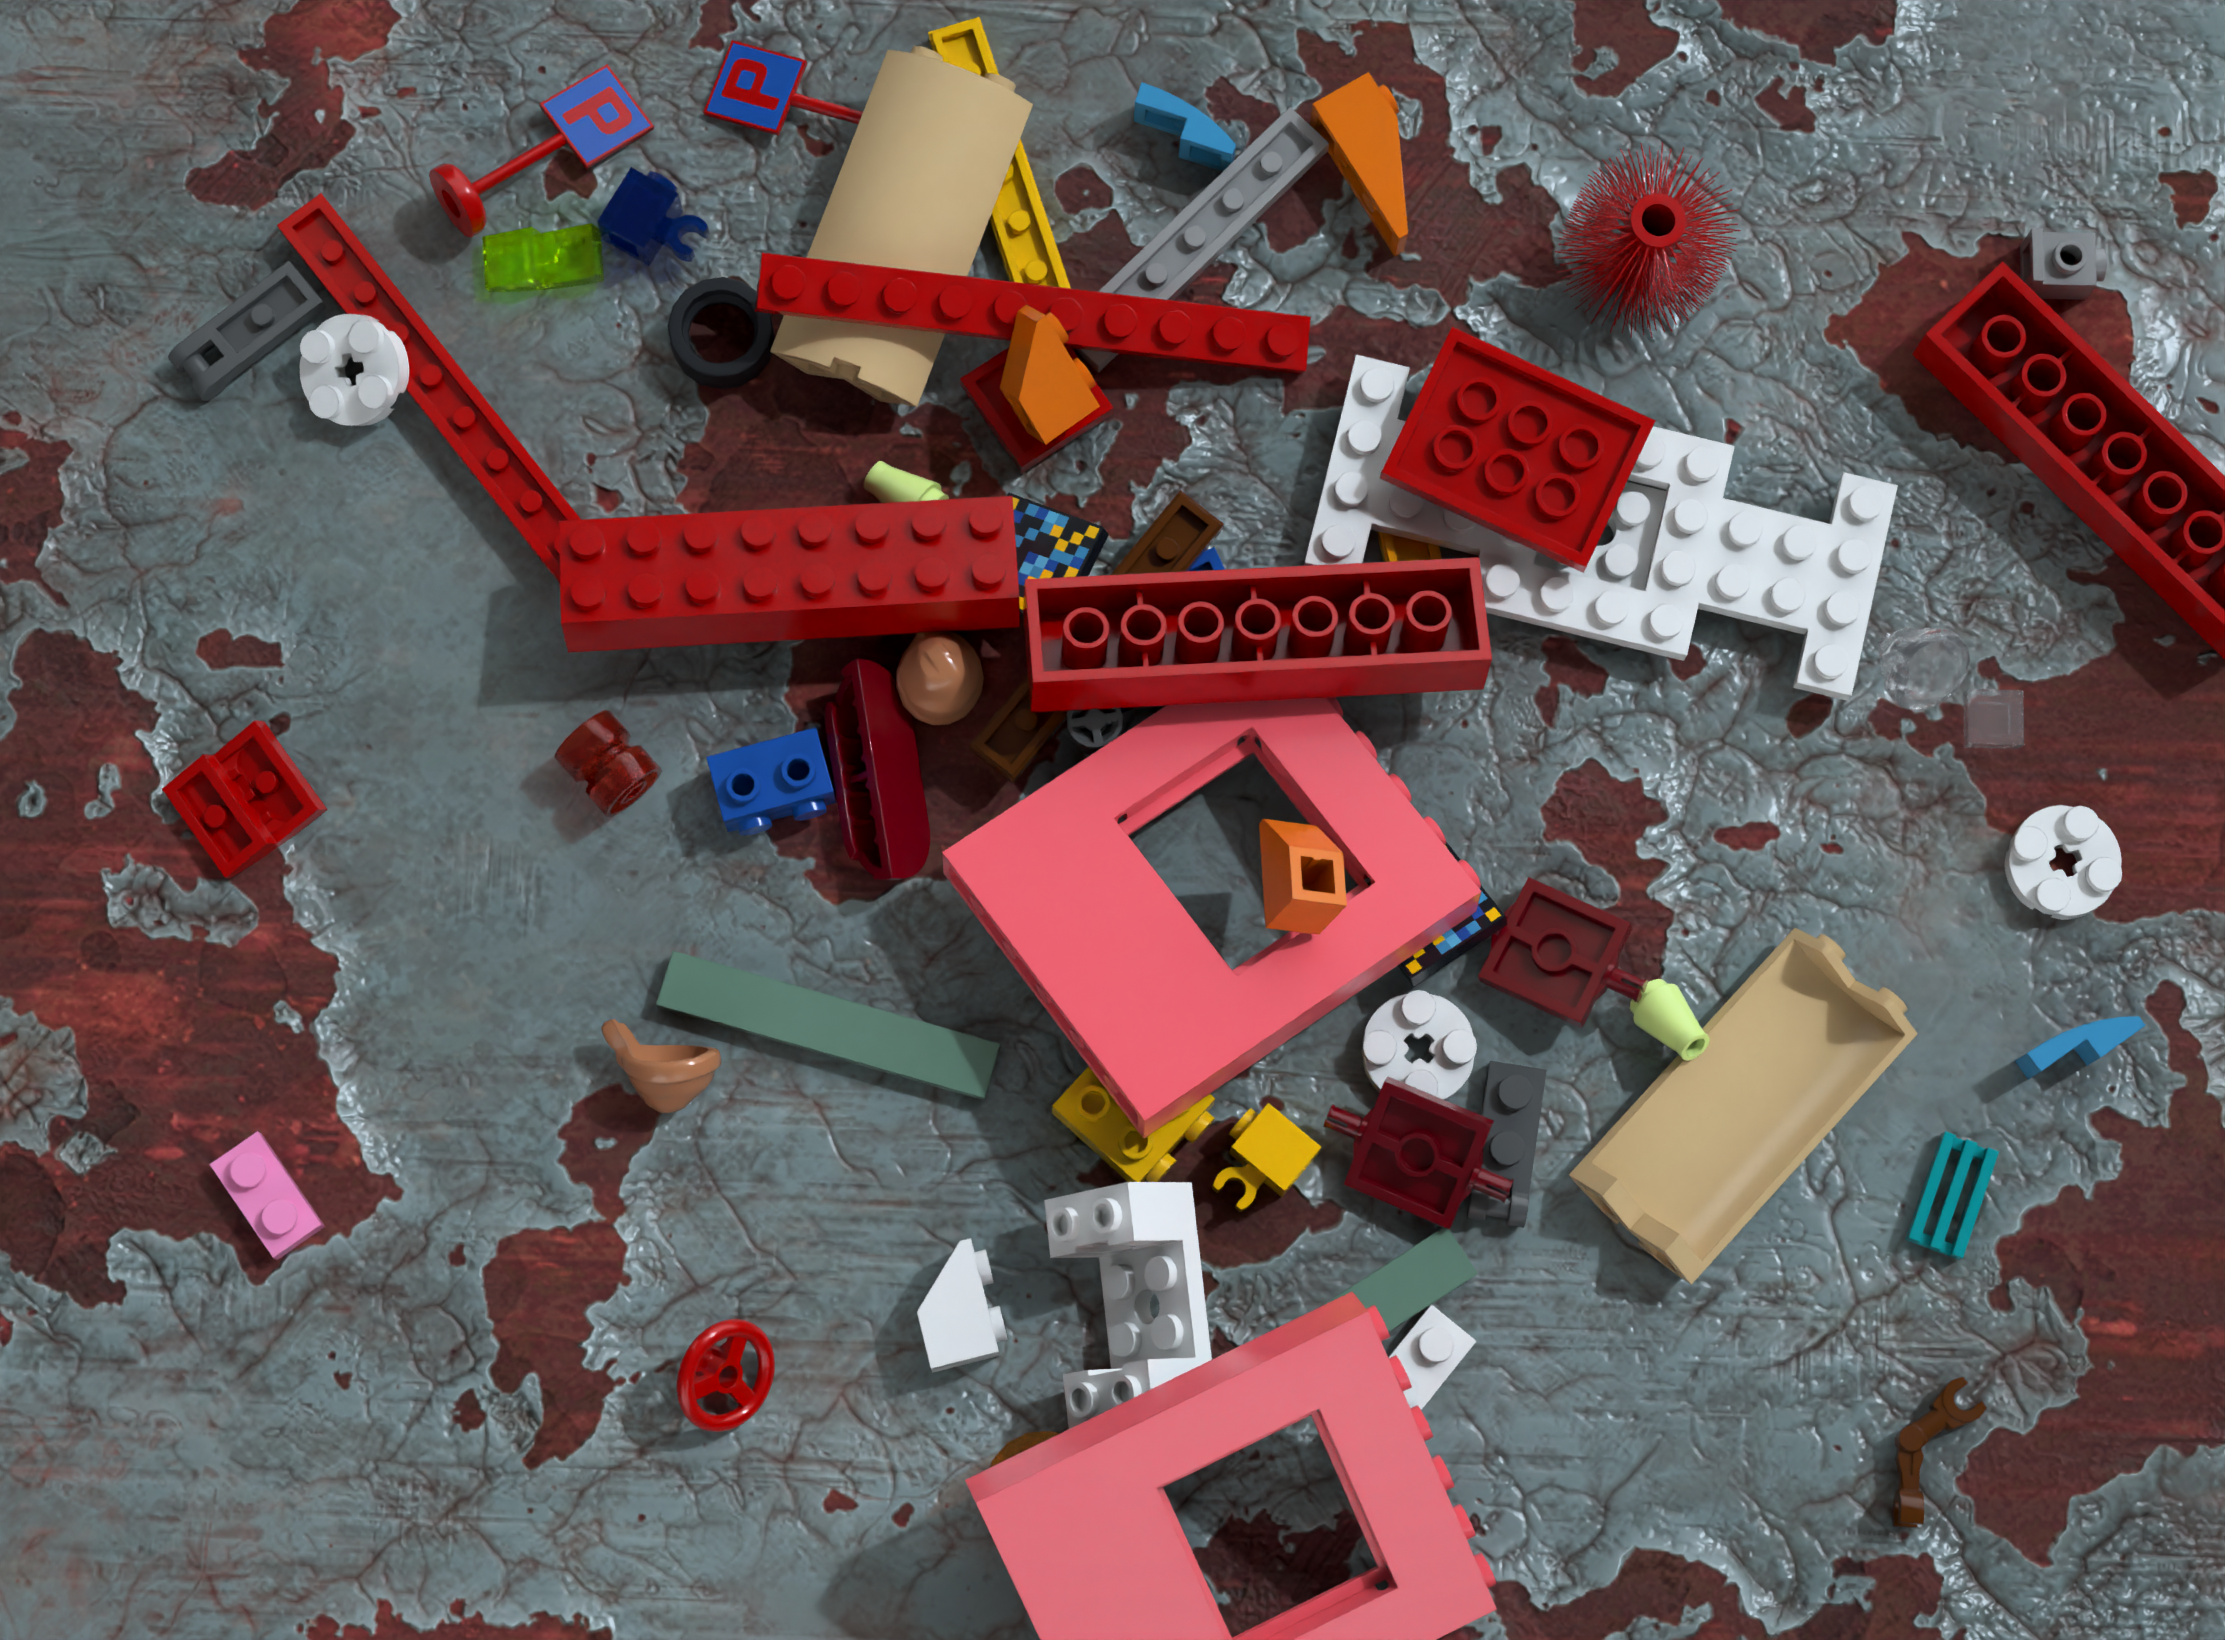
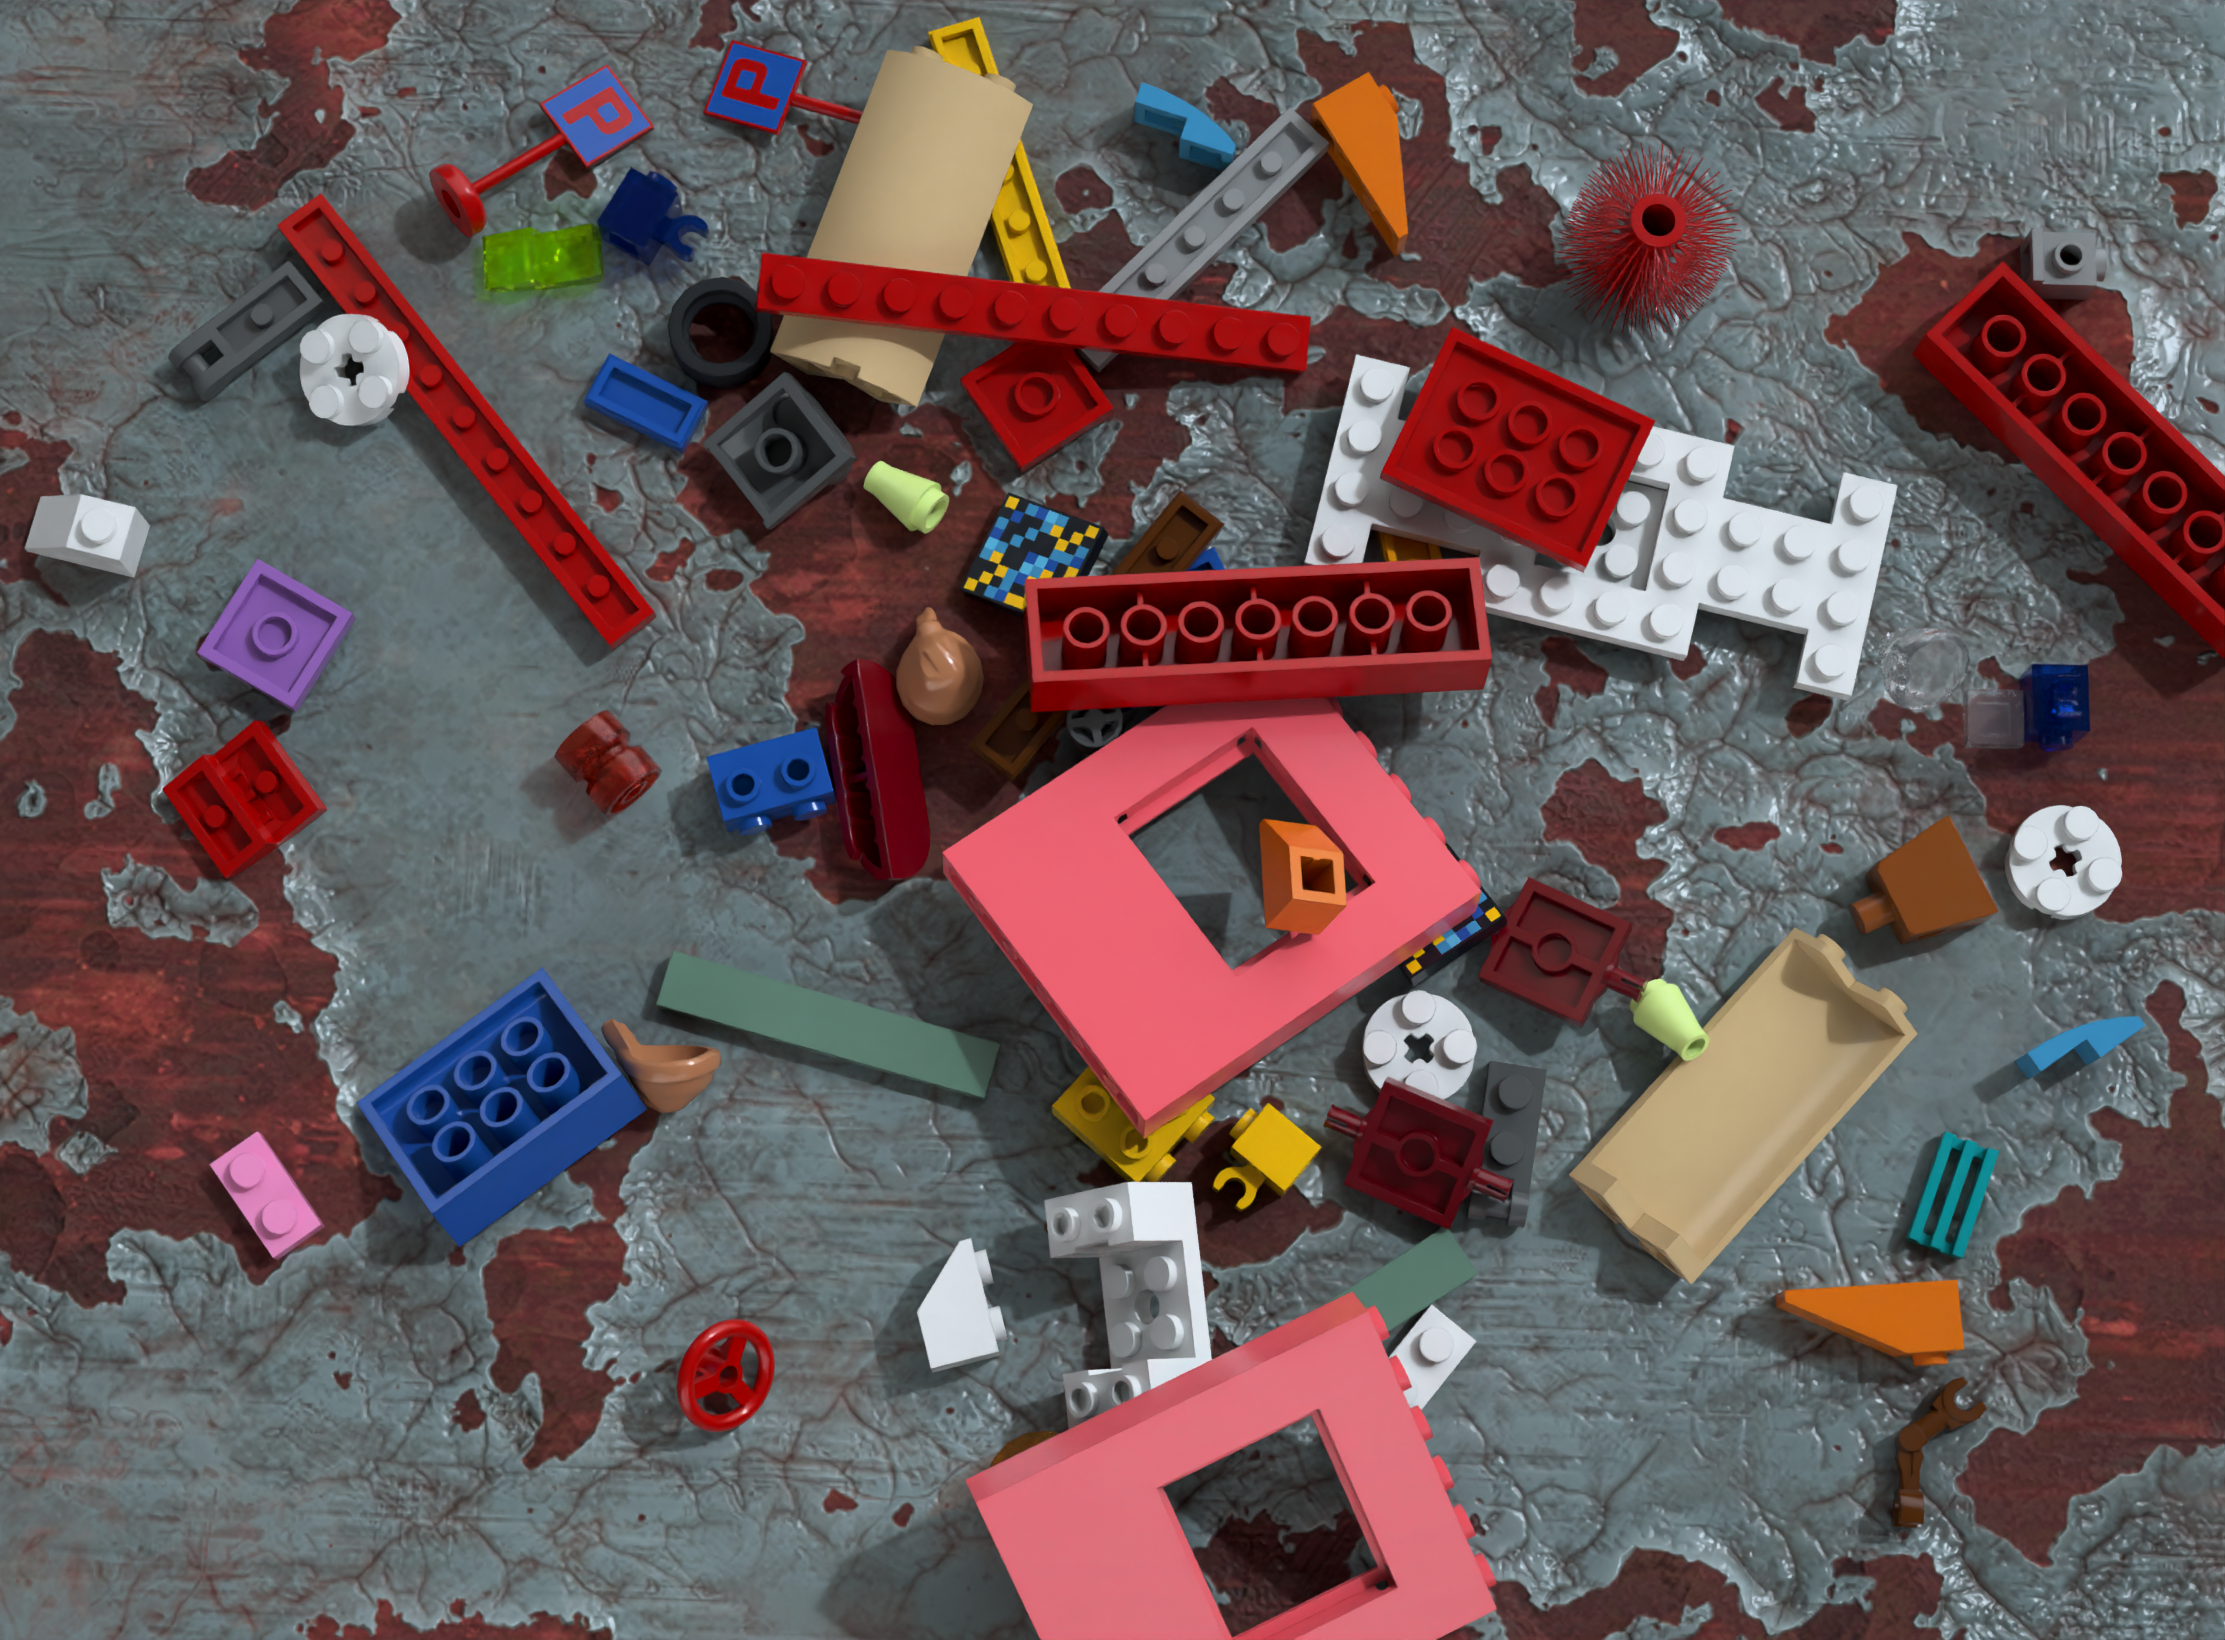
red brick [559,496,1020,653] -> none
orange slope [1000,305,1100,445] -> none
none -> white slope [25,494,150,578]
none -> medium lavender plate [197,559,356,713]
none -> blue slope [356,967,647,1247]
none -> blue tile [583,353,709,454]
none -> dark grey slope [702,372,858,530]
none -> orange slope [1775,1280,1964,1367]
none -> dark orange torso [1849,815,1998,945]
none -> clear blue brick [2019,664,2090,751]

